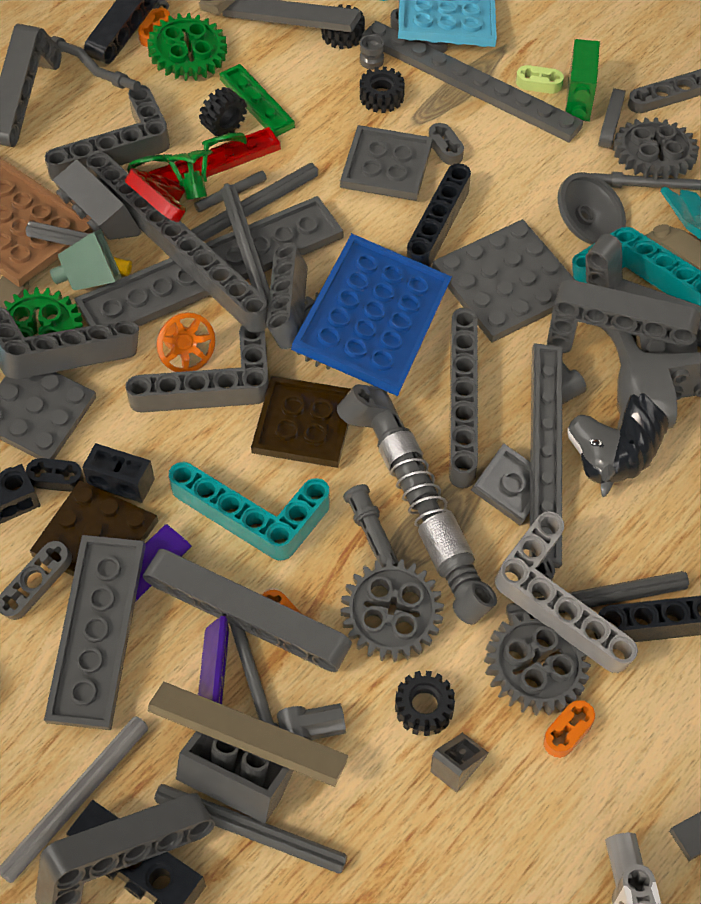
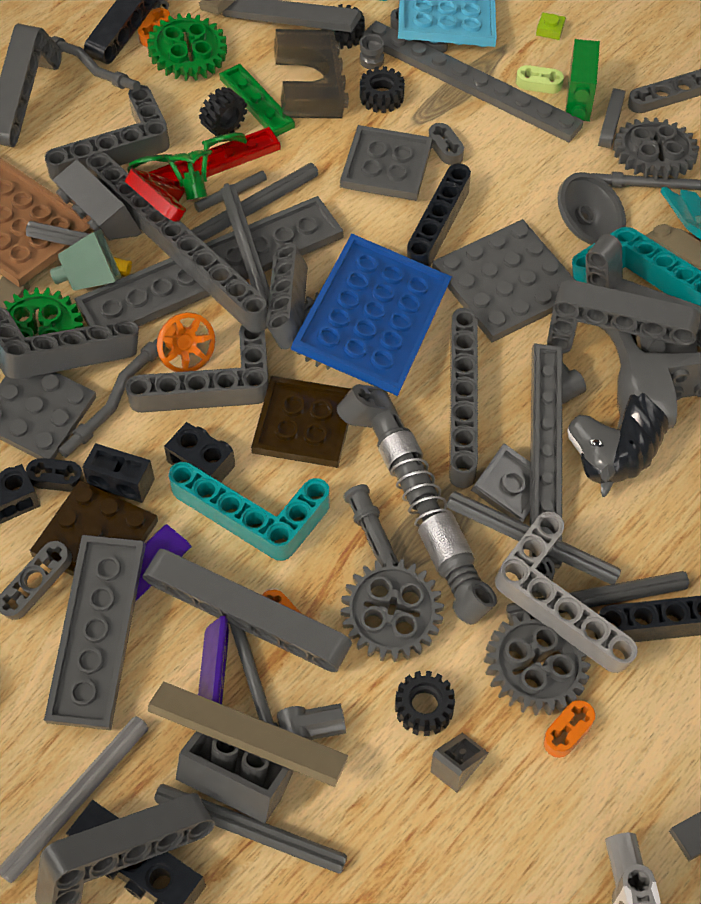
none -> dark grey bar [58,339,166,458]
none -> black brick [164,422,235,482]
none -> clear smoke arch [273,29,349,119]
none -> dark grey axle [447,491,621,584]
none -> lime plate [536,12,566,40]

